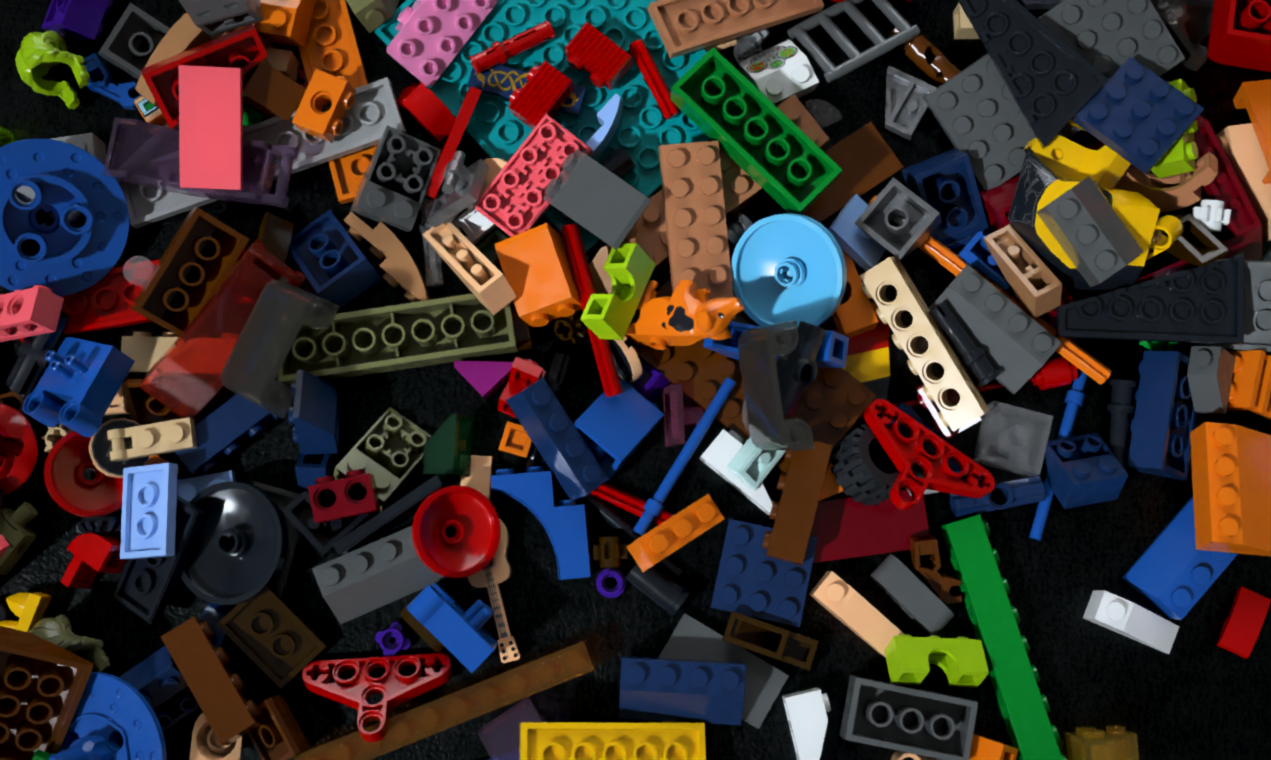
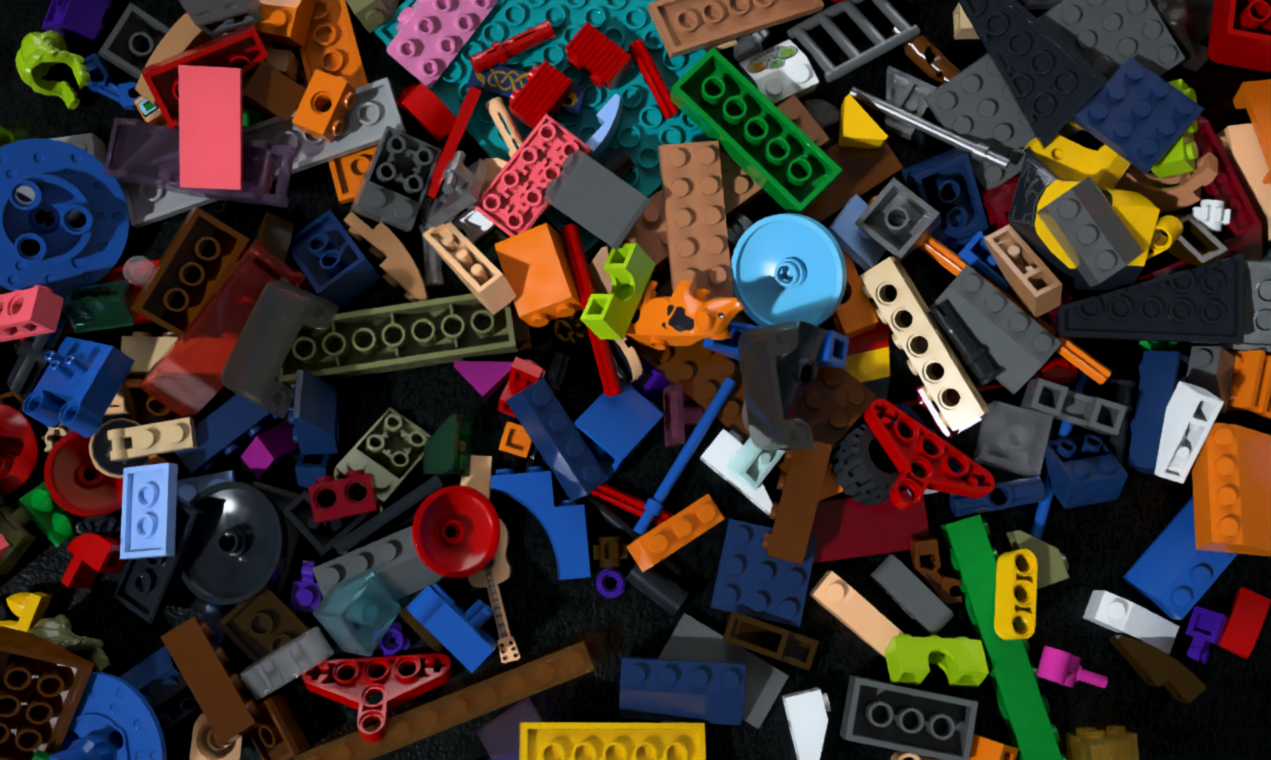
none -> green tile [17,481,80,548]
none -> clear green brick [62,280,135,334]
none -> clear beam [239,626,334,700]
none -> magenta slope [241,420,300,480]
none -> dark purple plate [289,560,323,614]
none -> clear light blue slope [313,569,402,657]
none -> light nougat pin [485,97,524,158]
none -> yellow slope [838,94,888,149]
none -> flat silver bar [849,87,1011,170]
none -> yellow beam [994,549,1038,640]
none -> olive slope [1006,530,1069,589]
none -> dark grey arch [1021,378,1127,436]
none -> dark pink beam [1036,646,1108,688]
none -> dark brown slope [1108,634,1207,704]
none -> white slope [1154,381,1224,484]
none -> dark purple plate [1185,606,1228,664]

